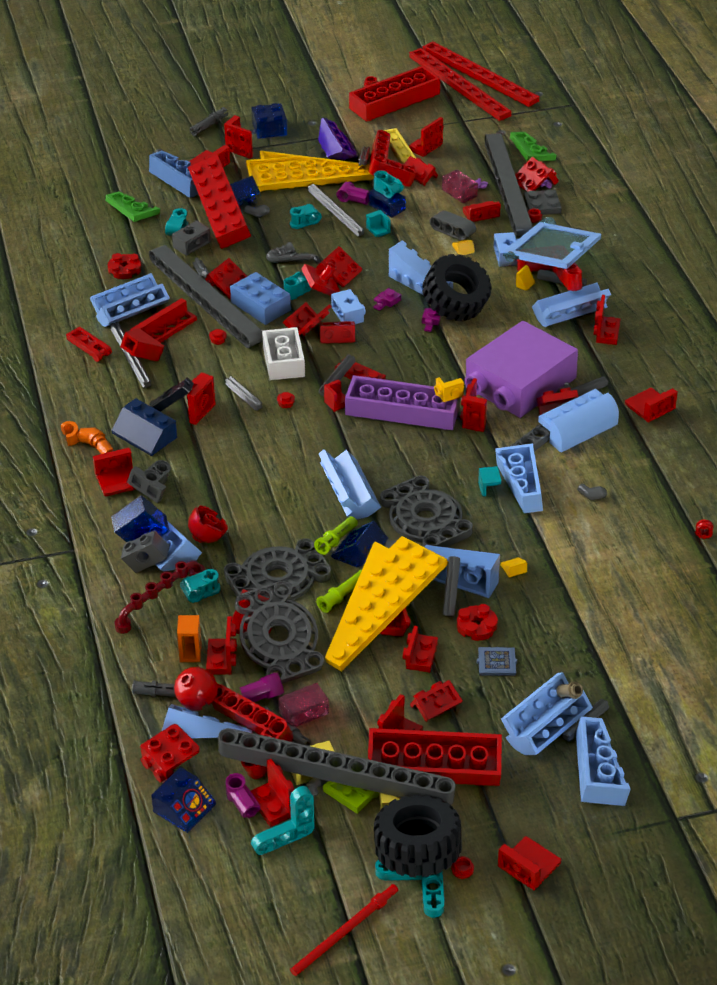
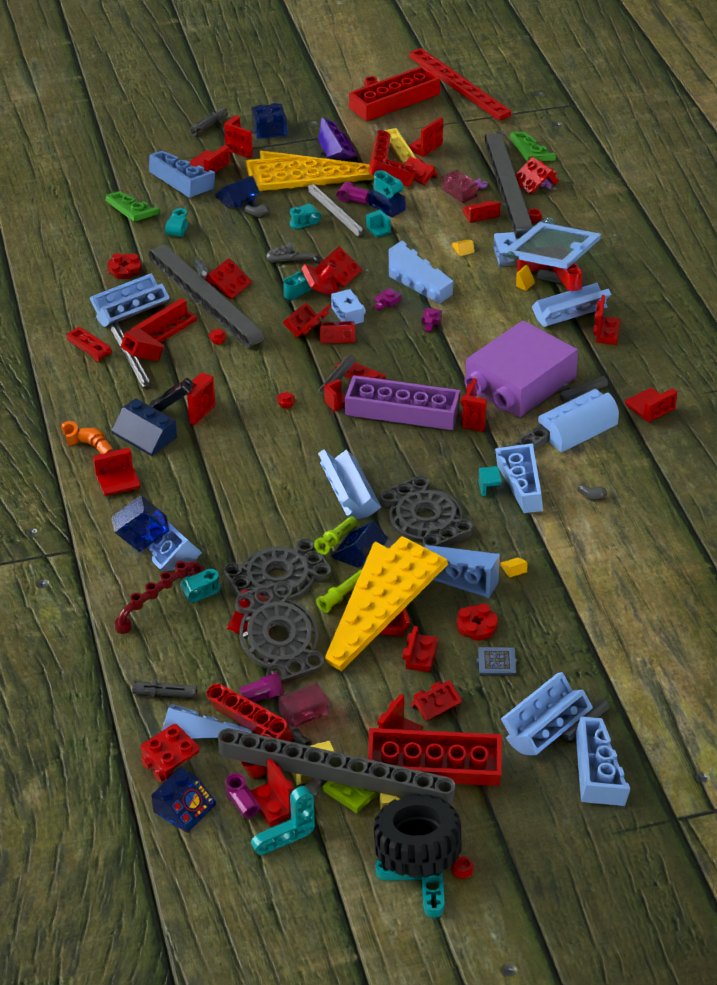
dark grey brick [121,530,170,573] -> none
dark grey tile [127,460,171,503] -> none
dark grey brick [172,221,211,256] -> none
red cylinder [174,667,218,711] -> none
orange piece [177,615,202,662] -> none
red brick [188,154,252,249] -> none
red cylinder [188,505,228,543] -> none
red bracket [206,616,237,675] -> none
axle [225,376,263,411] -> none
medium blue brick [230,272,291,325] -> none
white brick [262,327,305,380] -> none
red bar [290,884,399,976] -> none
dark grey axle [358,146,370,167] -> none
black tyre [422,254,492,321] -> none
red plate [423,41,540,107] -> none
dark grey beam [430,210,476,240] -> none
yellow bracket [434,377,464,402] -> none
dark grey axle [443,556,460,616] -> none
red bracket [498,836,561,890] -> none
dark grey plate [524,190,562,215] -> none
red bracket [536,388,578,415] -> none
dark tan pin [557,681,583,699] -> none
red bush [695,519,714,539] -> none

